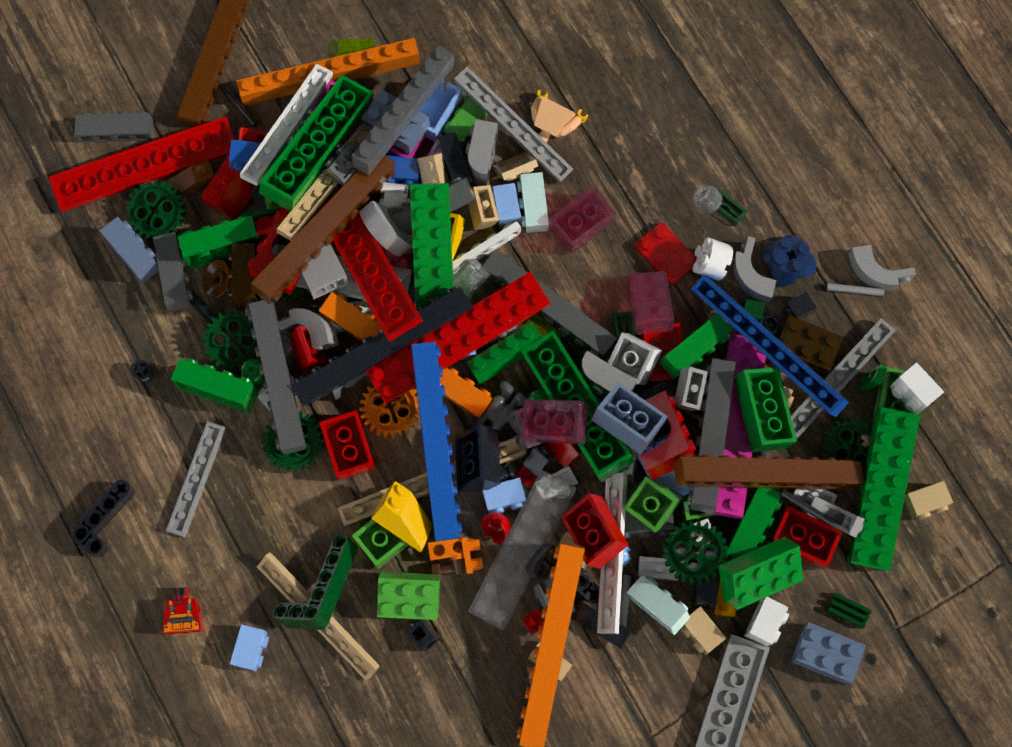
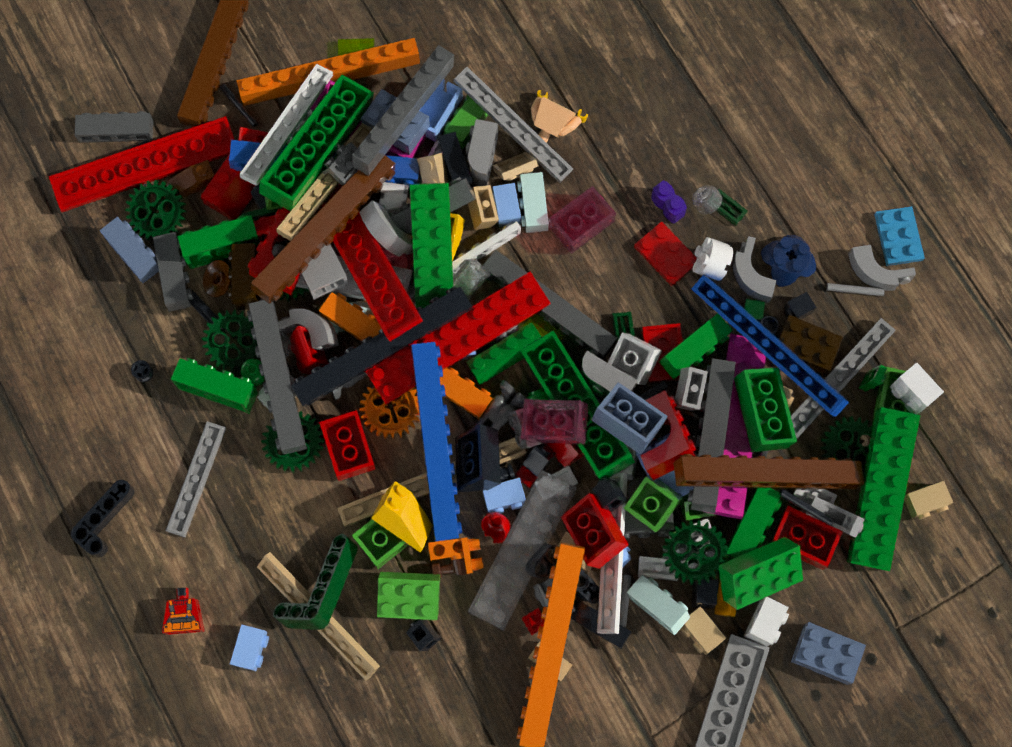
clear pink brick [627,271,674,335] -> none
dark green tile [827,593,872,629] -> none
none -> black brick [592,477,627,512]
none -> dark purple brick [651,180,687,224]
none -> dark azure plate [874,206,925,266]

